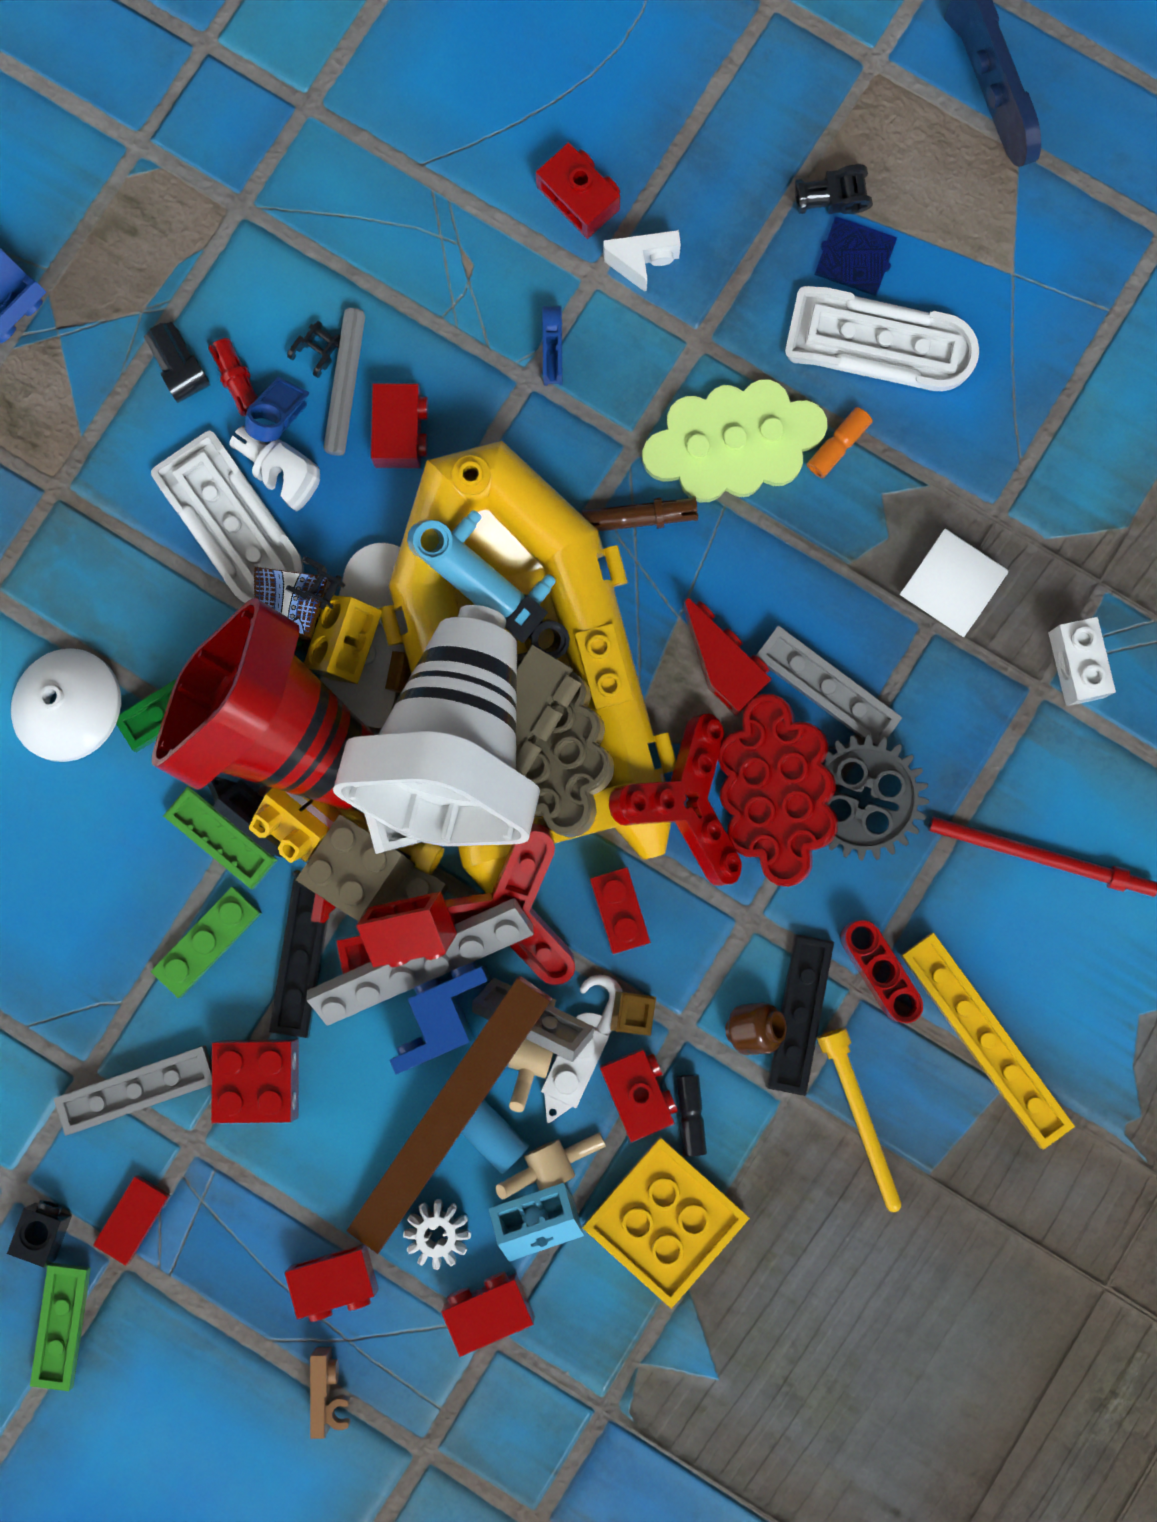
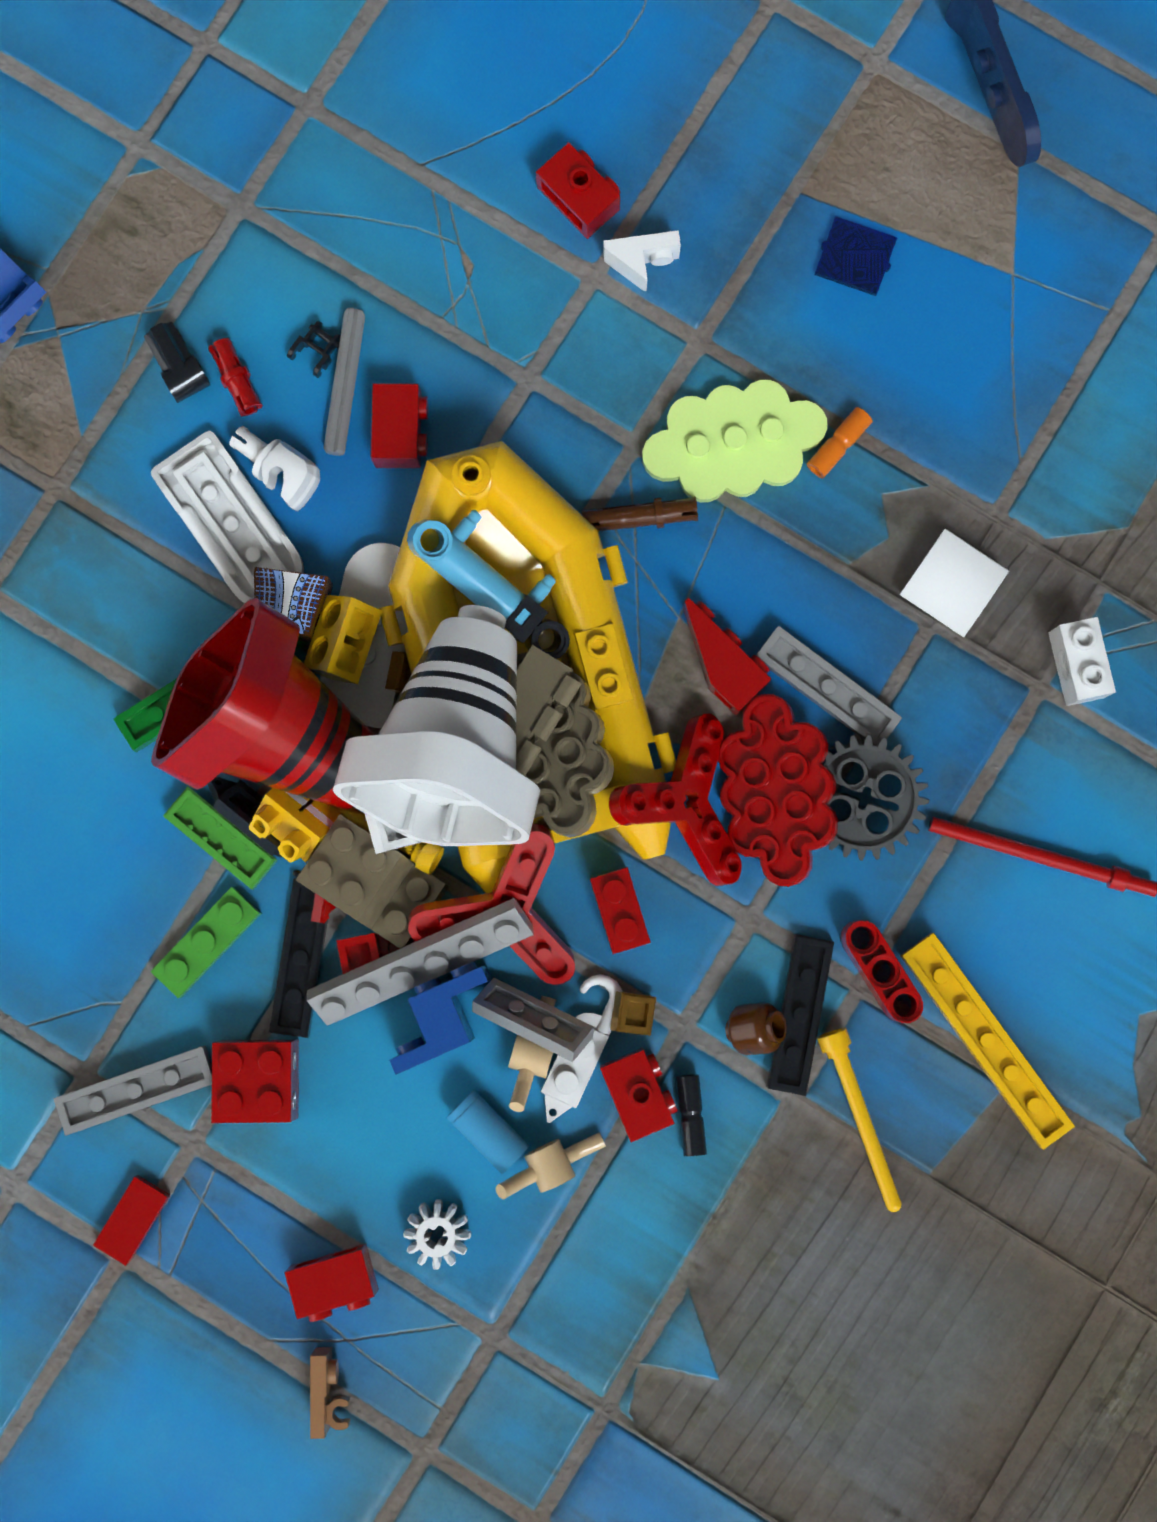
black brick [7,1200,72,1267] -> none
white dish [11,648,121,762] -> none
bright green plate [30,1262,91,1391] -> none
blue piece [245,377,309,442] -> none
black piece [285,556,346,610] -> none
reddish brown tile [346,976,553,1254] -> none
red brick [356,891,457,968] -> none
red brick [441,1271,535,1357] -> none
medium azure brick [489,1183,584,1262] -> none
blue piece [542,306,563,386] -> none
yellow plate [582,1137,750,1309] -> none
white piece [785,286,979,391] -> none
black connector [795,164,873,214] -> none

